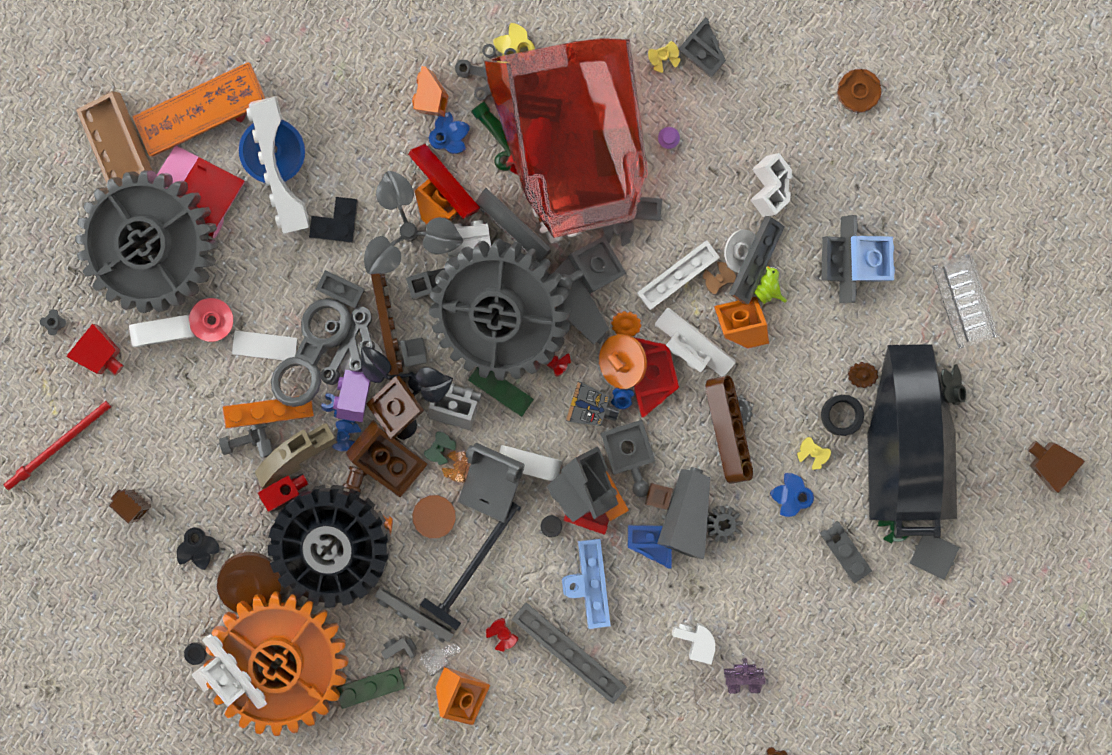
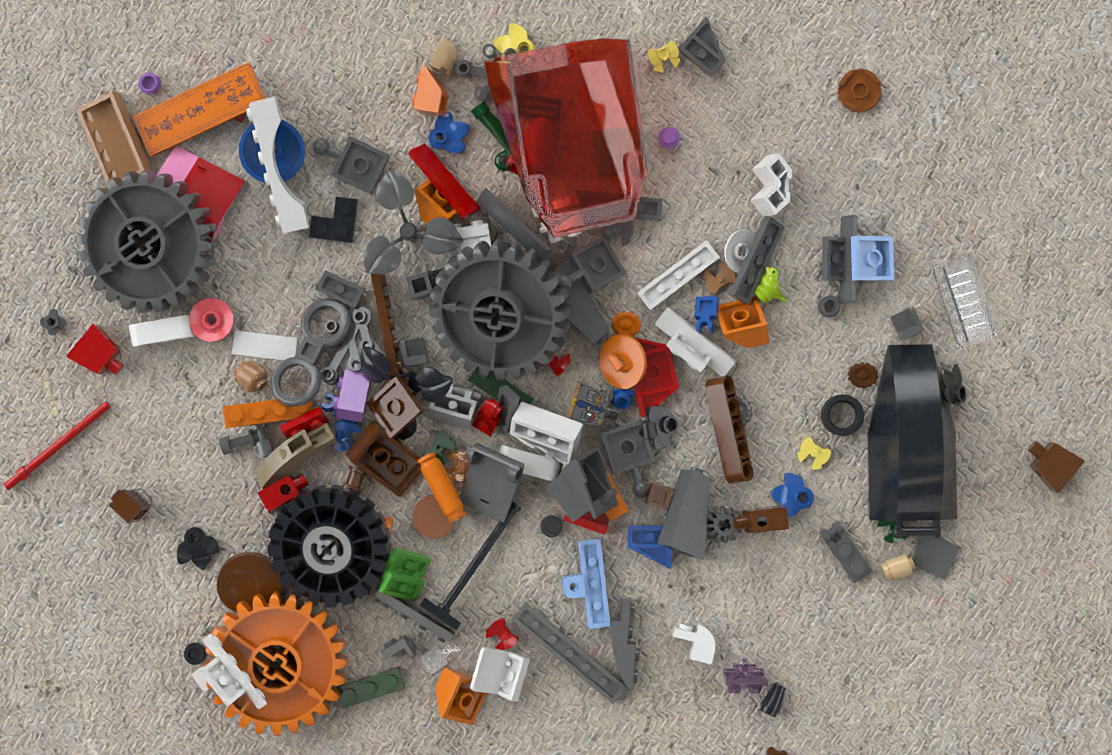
none -> medium lavender plate [139,73,161,95]
none -> medium nougat head [234,360,267,393]
none -> red plate [280,407,329,439]
none -> dark grey plate [313,136,390,195]
none -> bright green slope [380,547,432,601]
none -> orange axle [418,452,466,523]
none -> tan brick [430,37,458,78]
none -> white bracket [470,647,530,702]
none -> red plate [472,399,503,437]
none -> dark grey plate [497,385,520,434]
none -> white wedge [510,402,583,468]
none -> dark grey slope [611,597,640,689]
none -> black plate [639,406,679,450]
none -> blue plate [694,296,719,334]
none -> reddish brown torso [733,506,789,533]
none -> black cone [760,683,786,718]
none -> dark grey plate [818,296,840,318]
none -> tan brick [881,554,915,581]
none -> dark grey panel [891,307,925,341]

